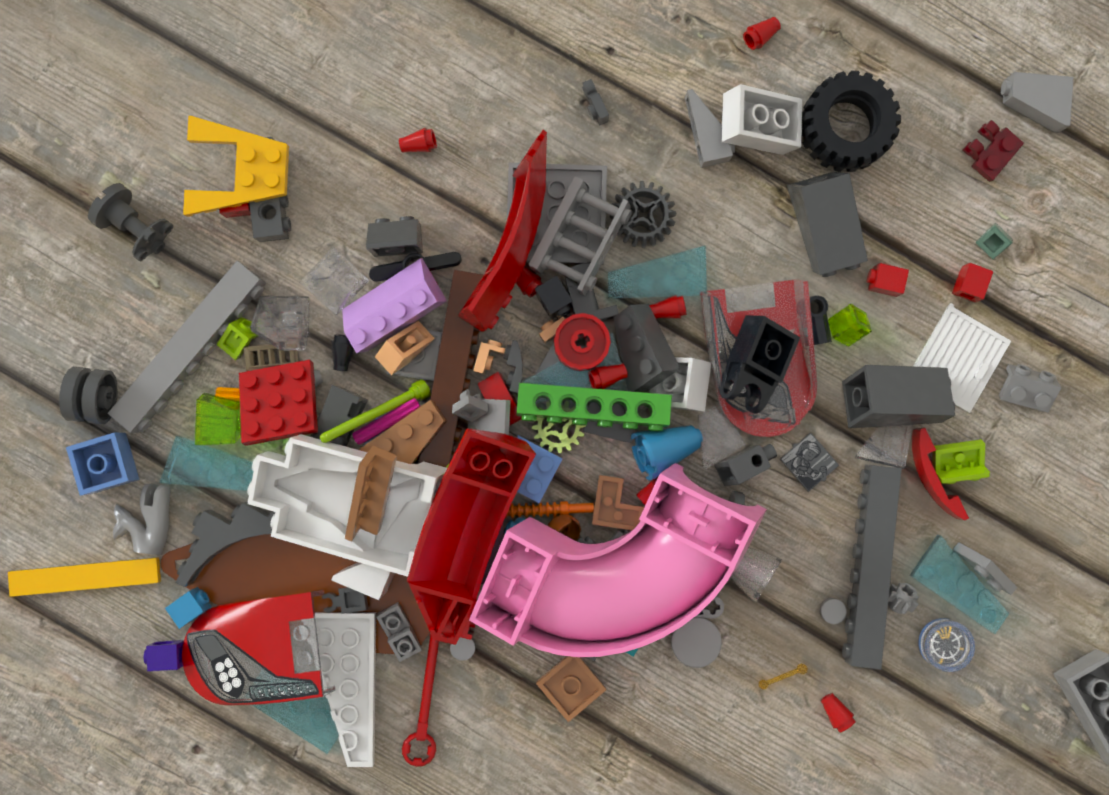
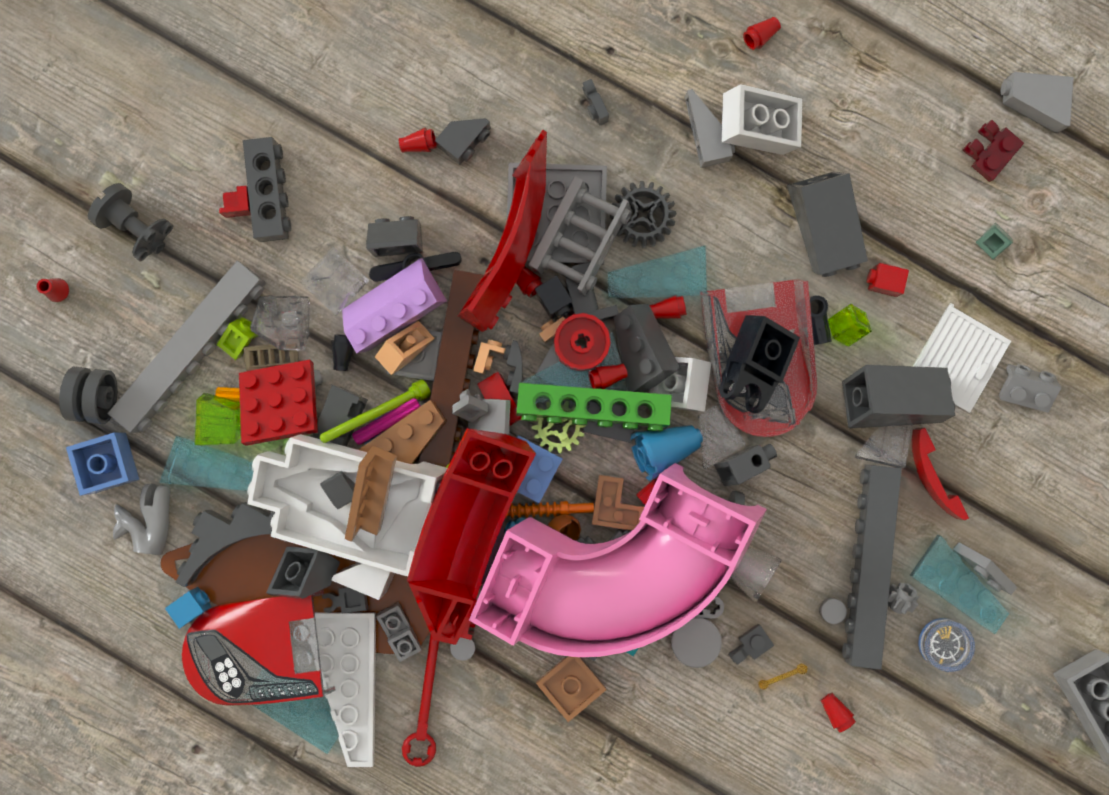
yellow tile [8,557,161,597] -> none
dark purple brick [143,640,184,671] -> none
yellow wing [183,116,289,217] -> none
piece [780,433,839,492] -> none
black tyre [802,70,901,172] -> none
lime bracket [932,439,990,484] -> none
red panel [952,263,993,302] -> none
none -> red cone [36,278,69,302]
none -> dark grey slope [266,547,340,599]
none -> dark grey slope [320,471,355,509]
none -> dark grey slope [435,118,491,165]
none -> dark grey plate [728,624,774,665]

